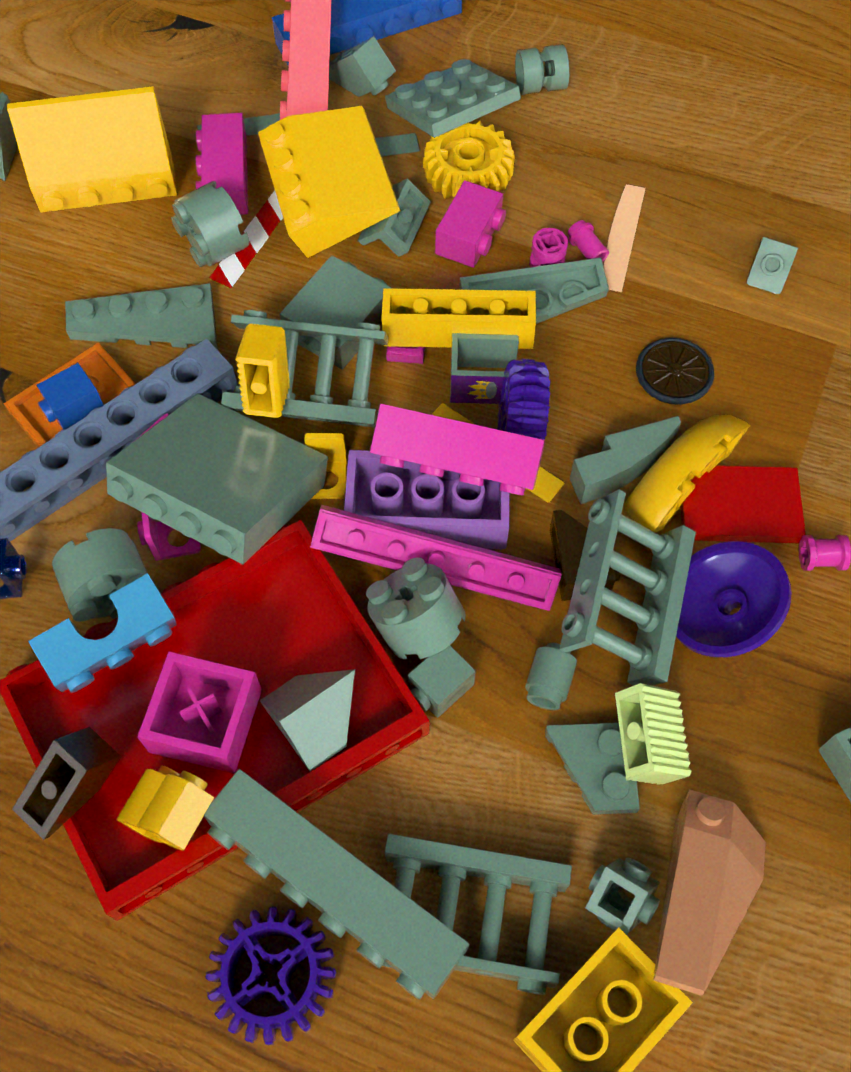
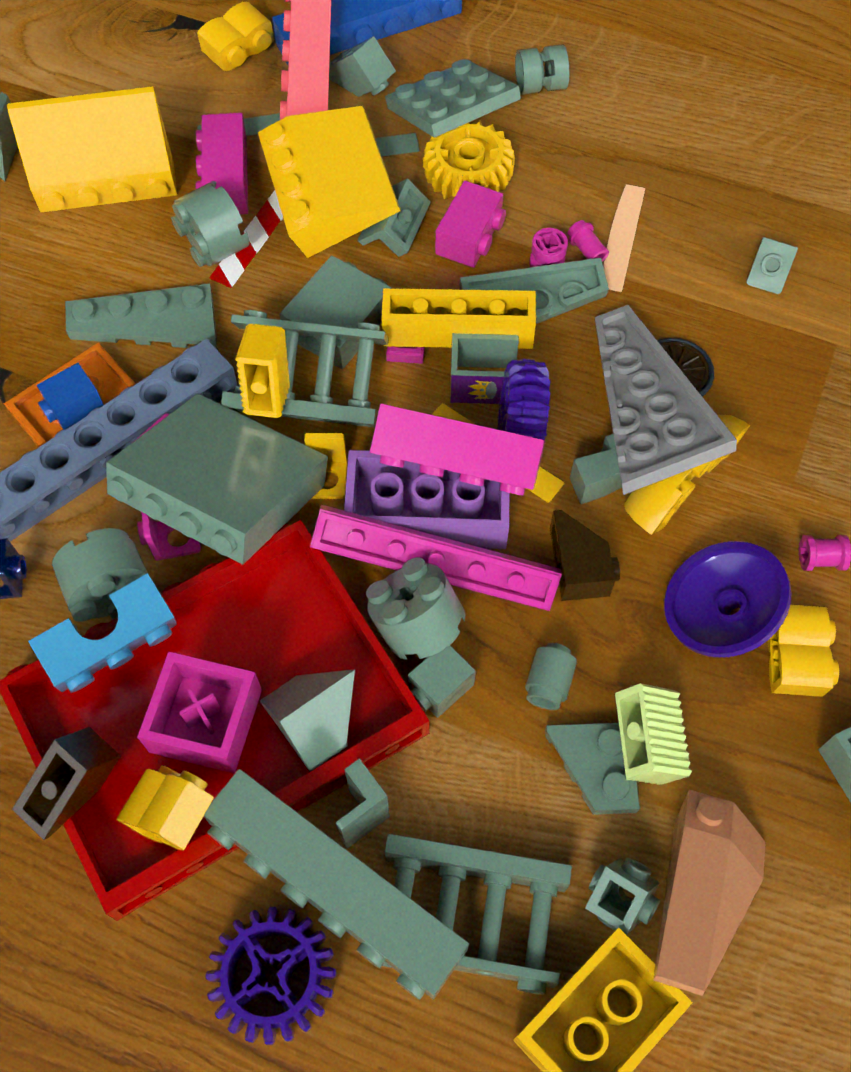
sand green fence [560,489,696,686] -> none
red tile [680,466,806,544] -> none
none -> yellow brick [197,2,274,71]
none -> sand green panel [336,759,390,849]
none -> light grey wing [595,305,737,495]
none -> yellow brick [767,605,839,697]

